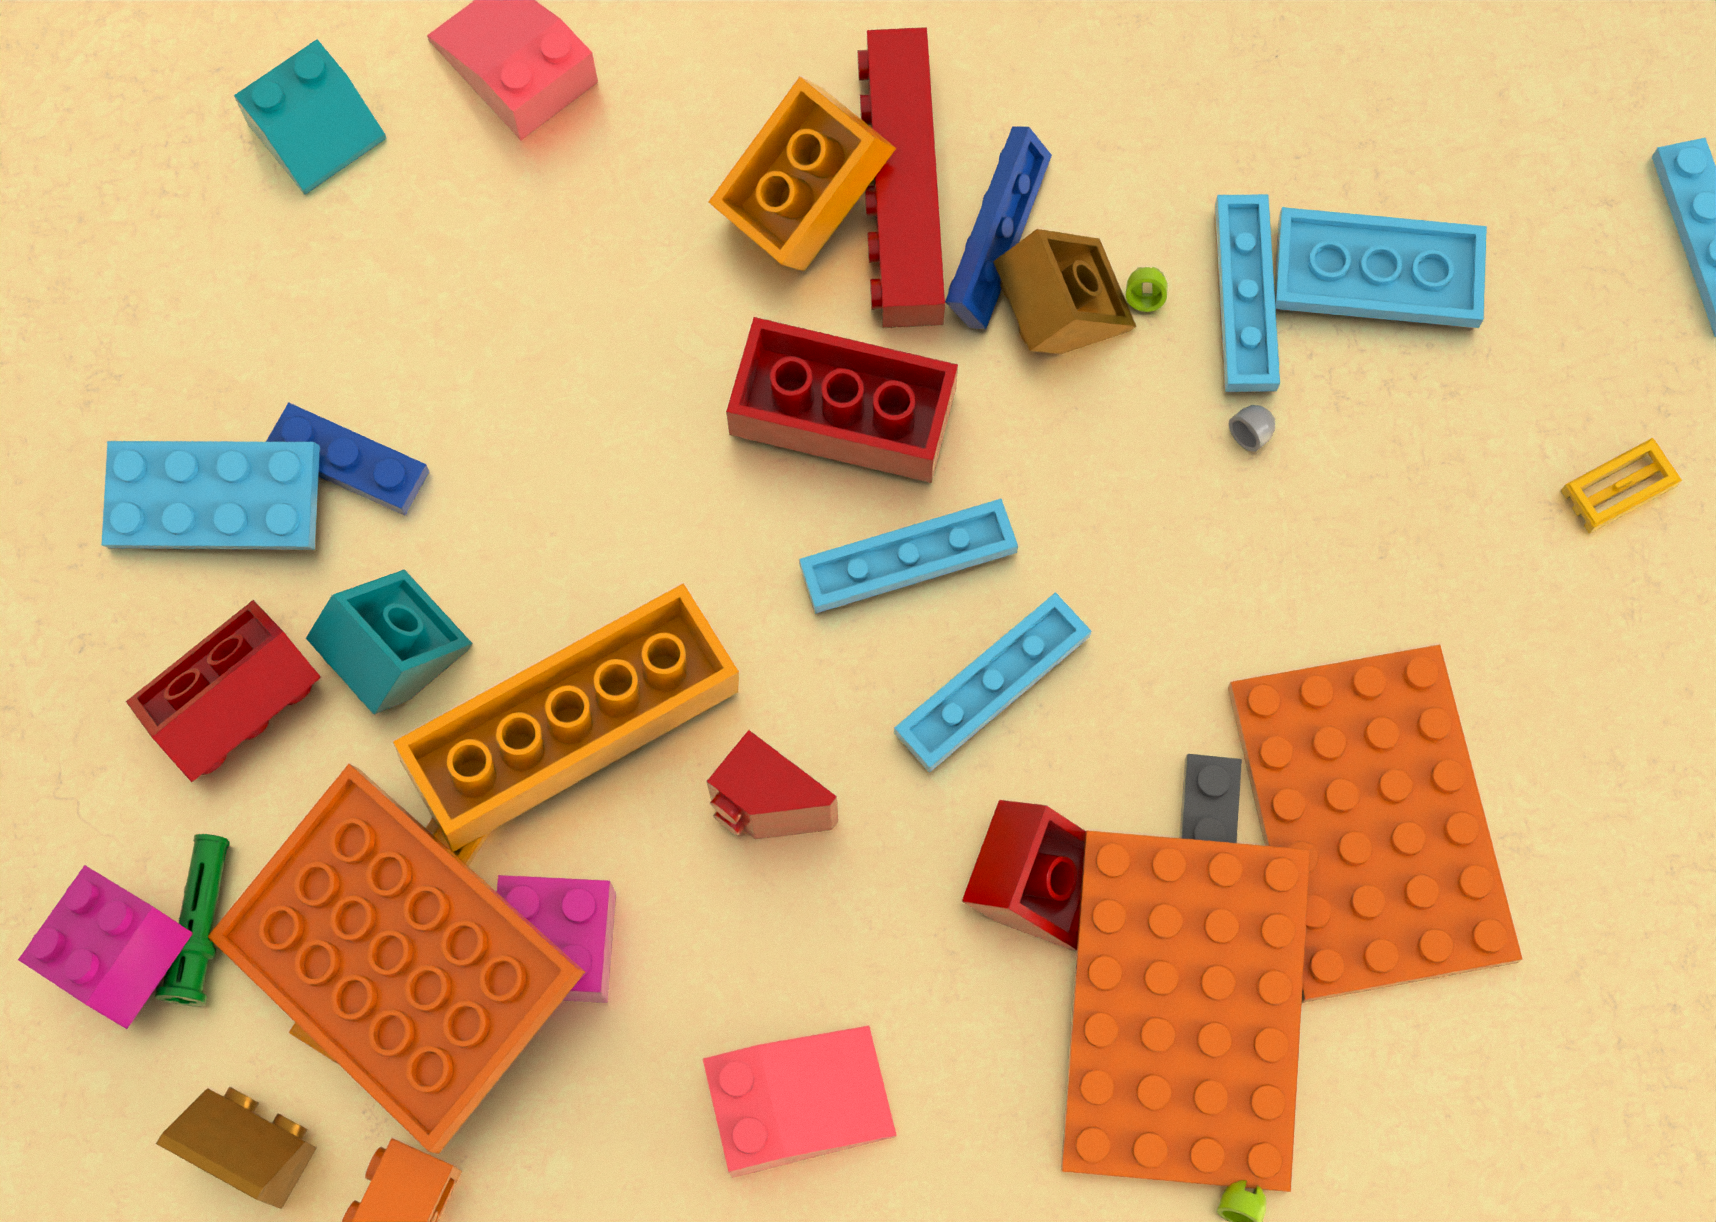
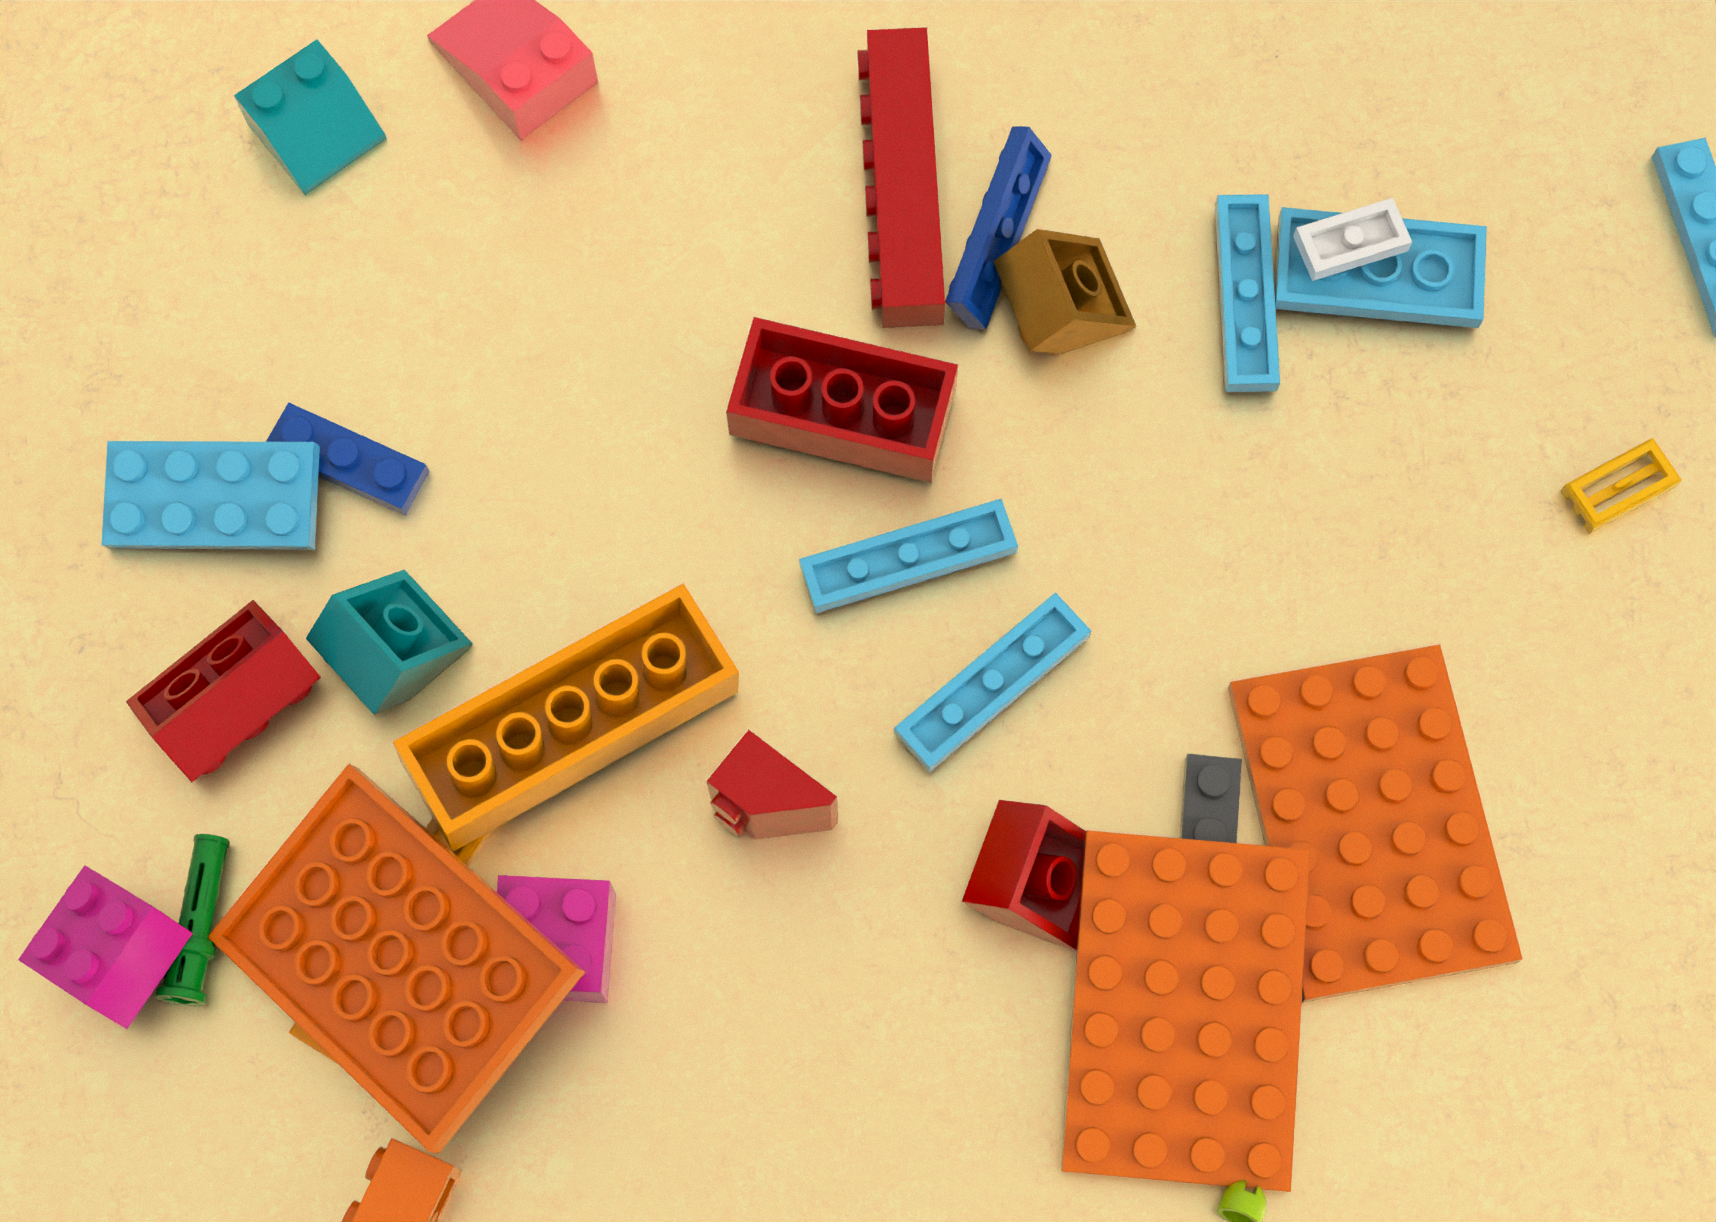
pearl gold slope [156,1086,317,1209] -> none
coral slope [703,1026,897,1178] -> none
light orange brick [708,76,896,271] -> none
lime hinge [1126,267,1168,312] -> none
light grey hinge [1229,405,1275,452] -> none
none -> white plate [1293,198,1412,281]

